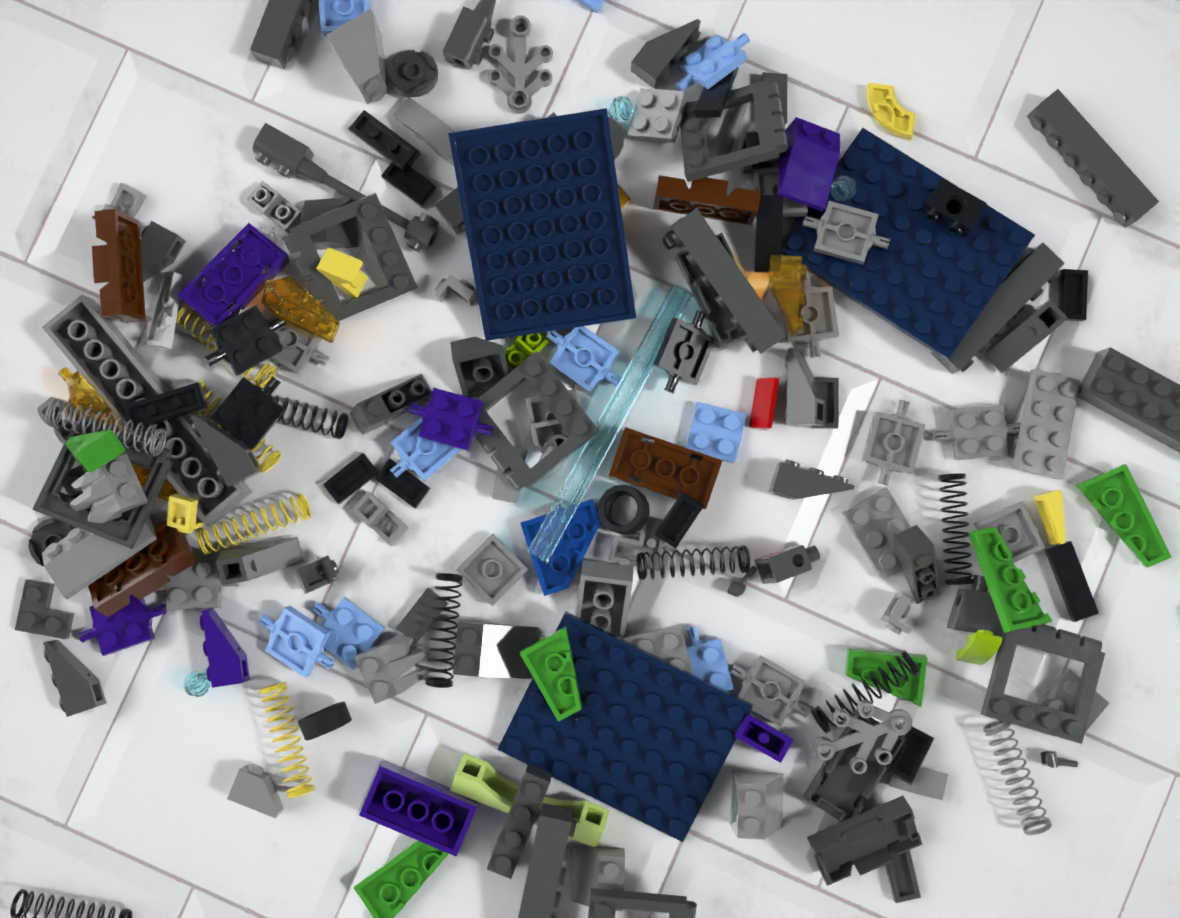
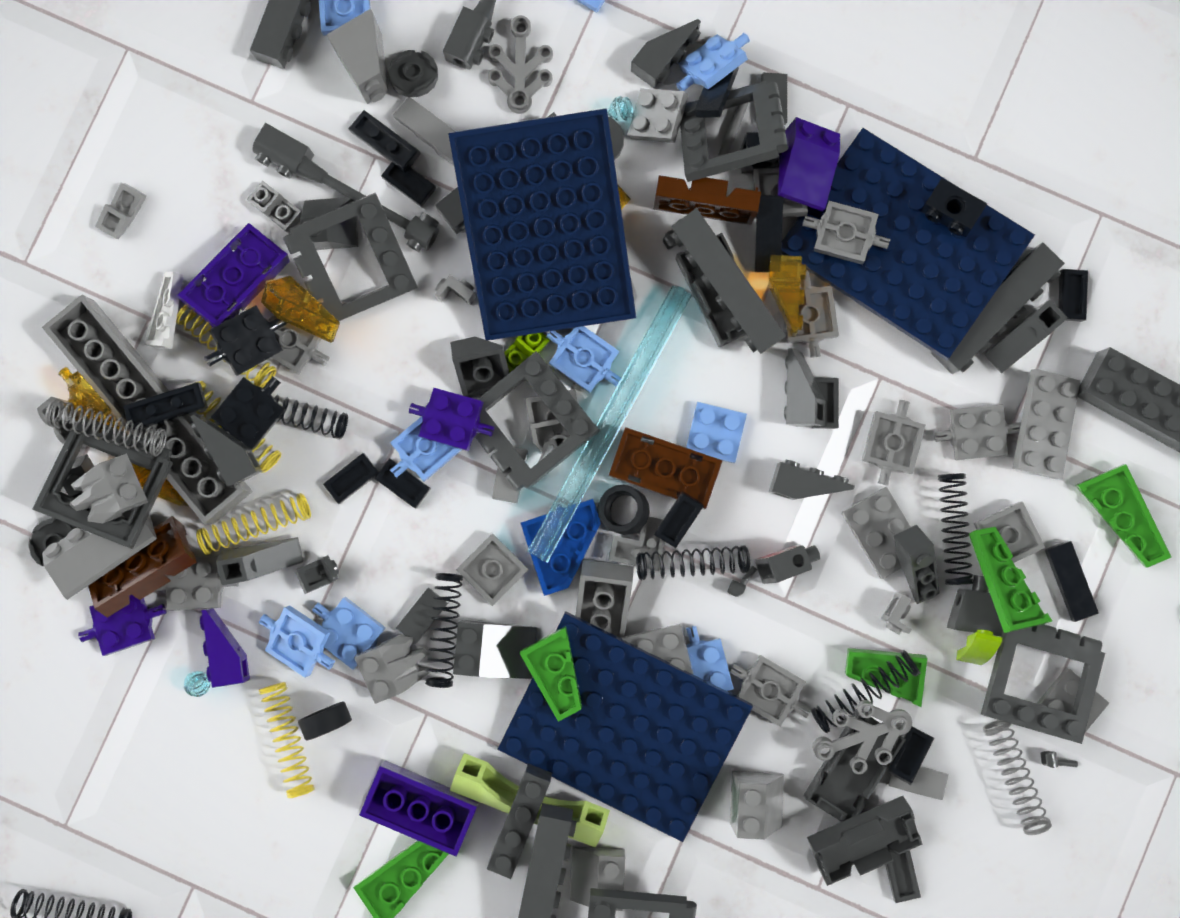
dark grey plate [15,579,74,639] -> none
dark grey slope [43,640,107,717] -> none
bright green slope [65,429,126,473] -> none
reddish brown piece [92,209,146,323] -> none
dark grey slope [141,221,186,283] -> none
light yellow bracket [167,494,204,533] -> none
light grey slope [227,764,284,818] -> none
light yellow slope [316,248,368,298] -> none
dark grey slope [350,374,432,435] -> none
light grey slope [351,491,409,546] -> none
black plate [653,310,716,394] -> none
dark purple slope [734,713,793,763] -> none
red slope [749,377,779,431] -> none
clear light blue plate [830,176,856,202] -> none
light yellow tile [867,83,915,140] -> none
dark grey brick [1026,89,1159,227] -> none
light yellow slope [1034,489,1066,545] -> none

